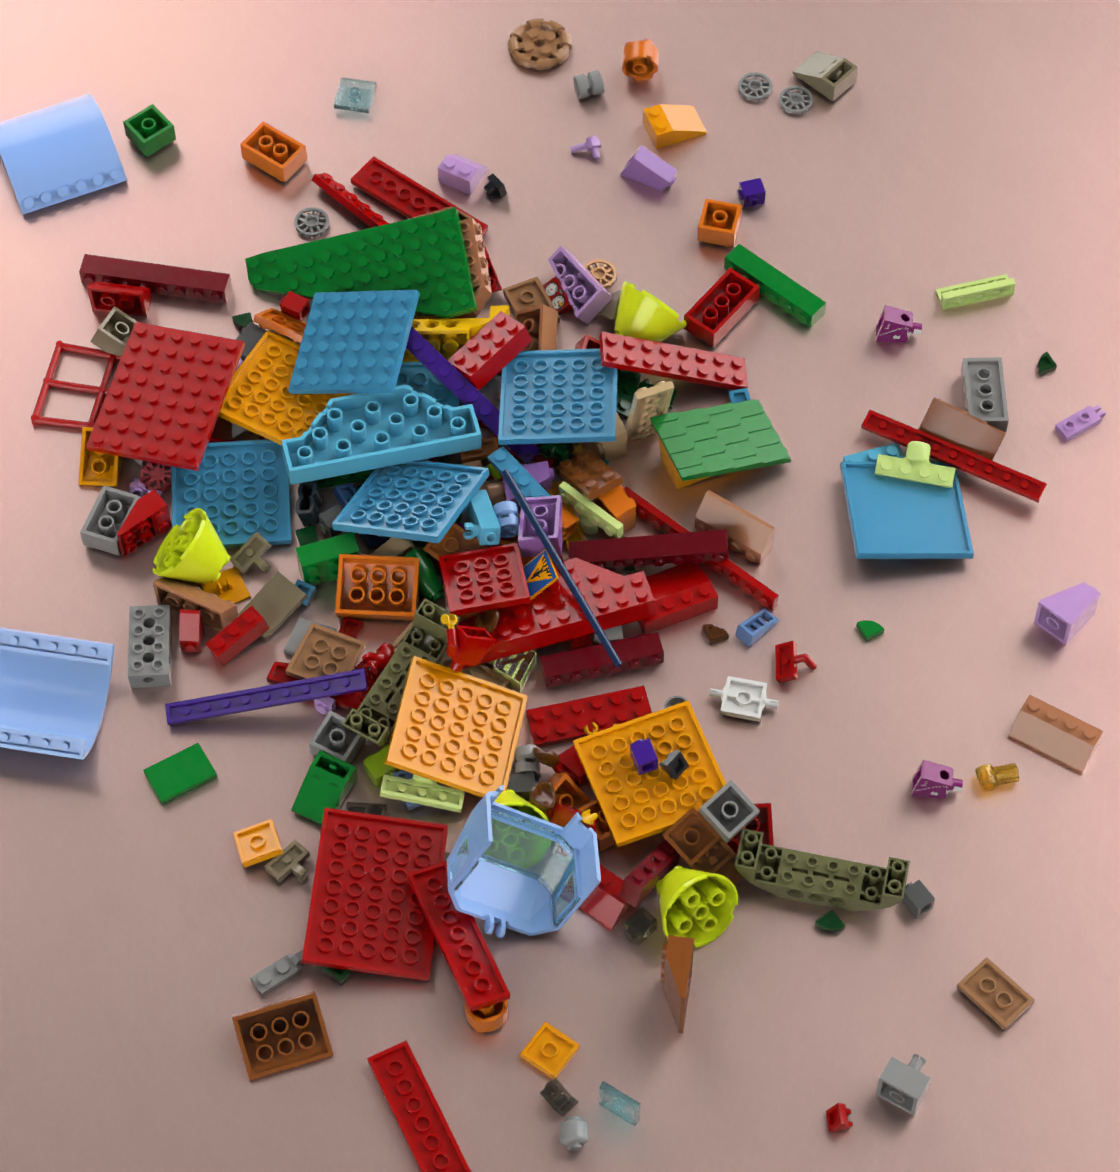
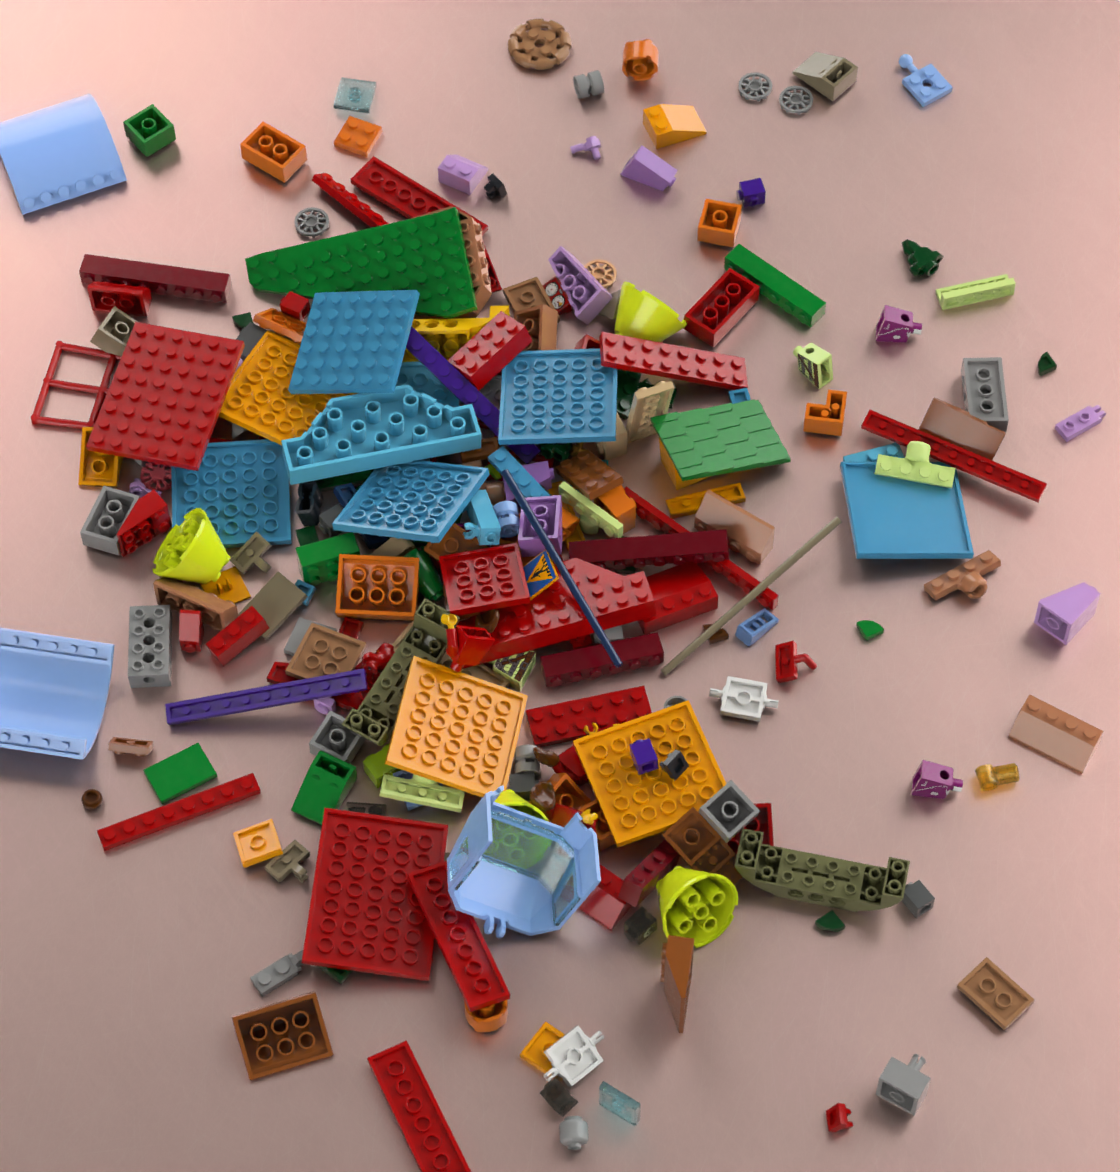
none -> reddish brown plate [82,789,103,809]
none -> red plate [97,773,261,851]
none -> plate [108,737,153,757]
none -> orange plate [334,116,382,157]
none -> white plate [543,1026,604,1087]
none -> dark tan piece [661,516,842,676]
none -> light orange tile [665,482,746,519]
none -> yellowish green torso [793,343,833,389]
none -> orange brick [803,389,847,436]
none -> light blue plate [899,54,953,107]
none -> dark green rock [902,239,944,277]
none -> nougat plate [924,550,1001,601]

